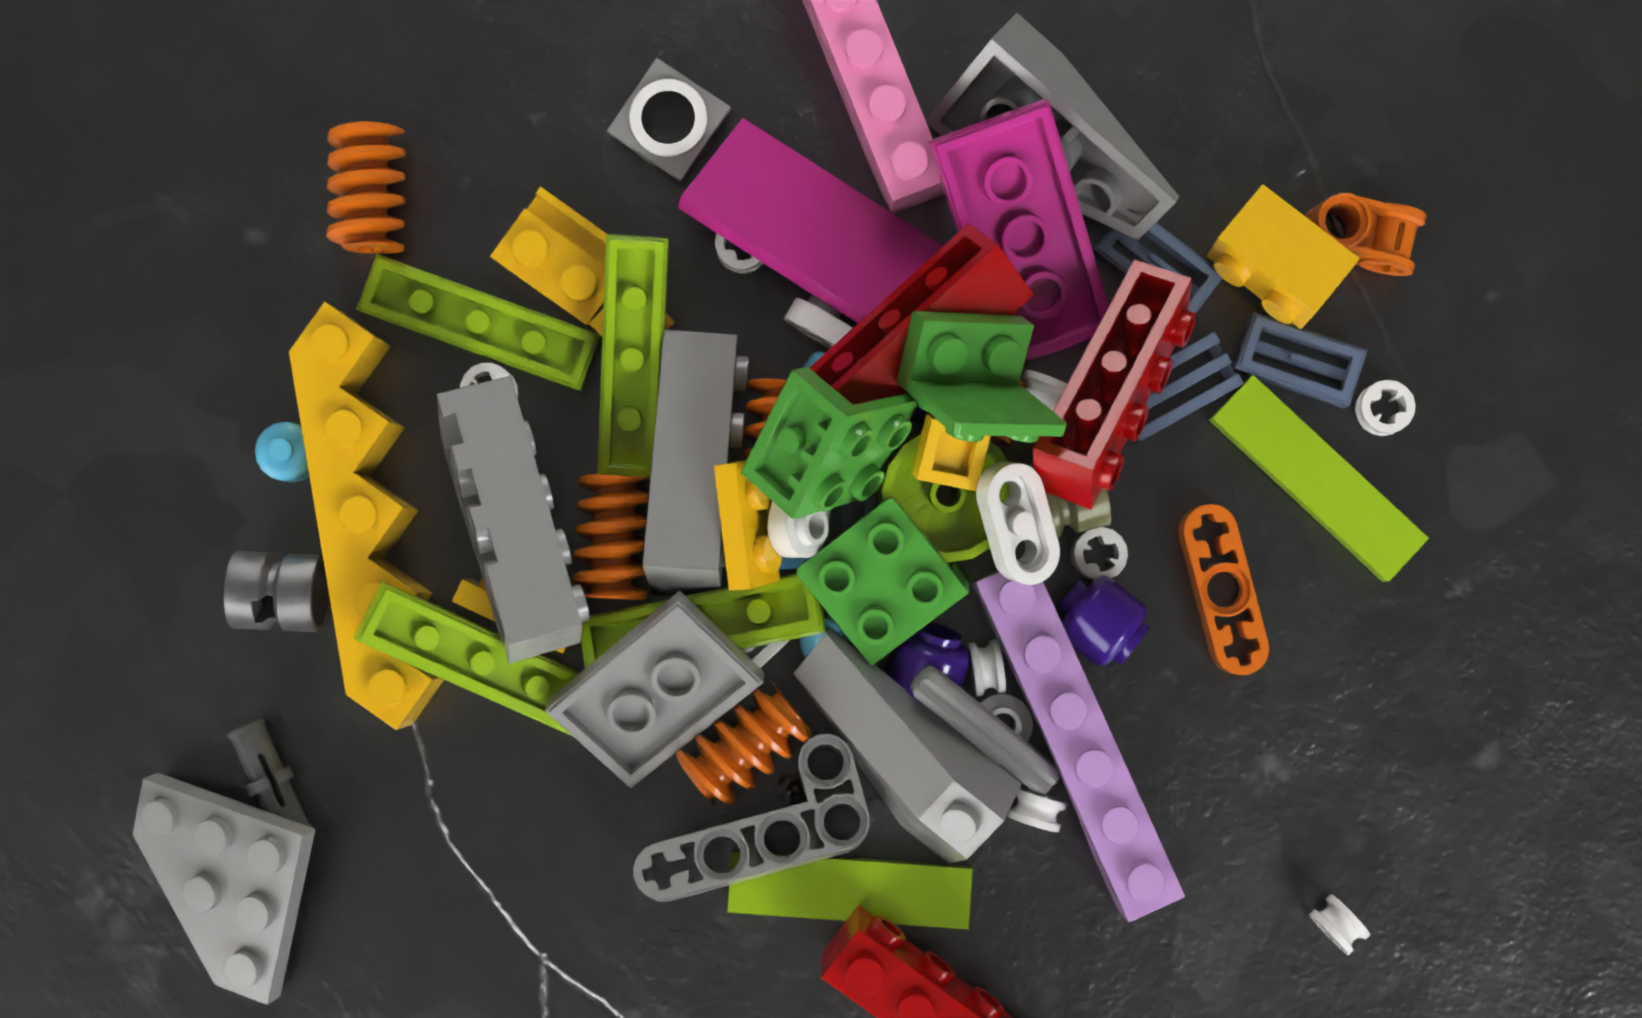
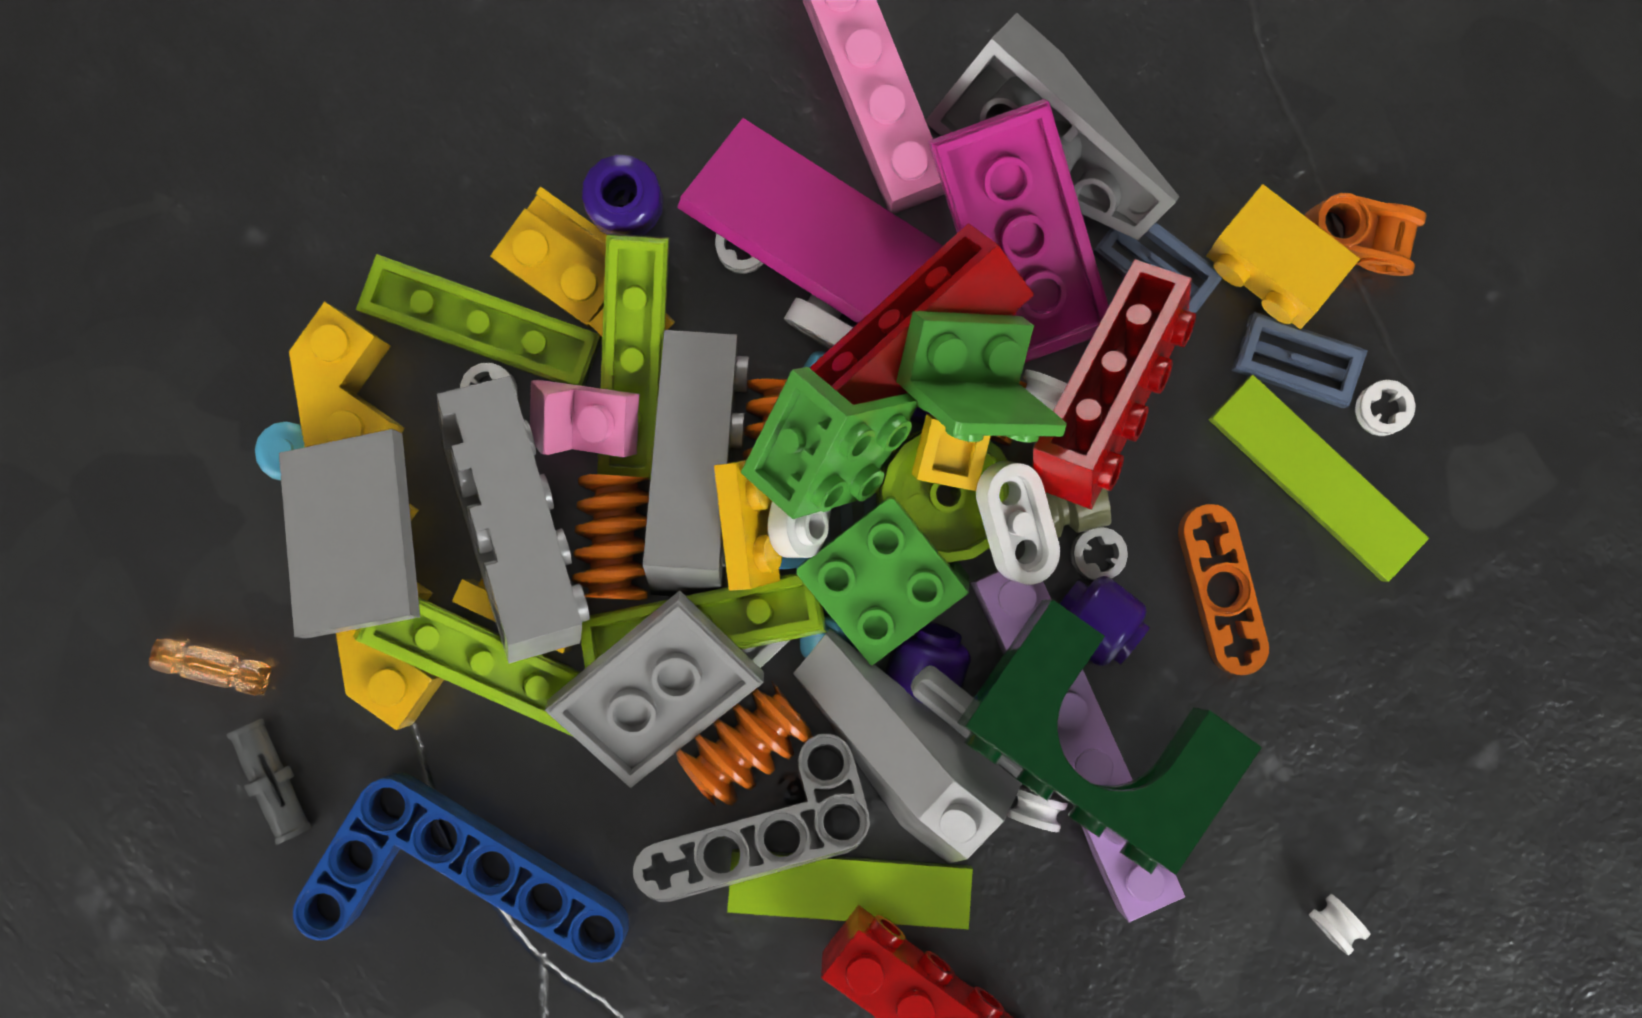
light grey plate [132,773,315,1005] -> none
flat silver wheel [224,551,330,632] -> none
orange piece [326,121,406,254] -> none
piece [607,57,731,183] -> none
white bush [967,639,1006,697] -> none
sand blue tile [1136,332,1244,443] -> none
none -> clear orange axle [149,638,272,696]
none -> light grey tile [279,429,420,639]
none -> blue beam [293,773,629,963]
none -> bright pink slope [530,380,639,457]
none -> dark purple head [582,154,664,236]
none -> dark green arch [957,599,1262,875]

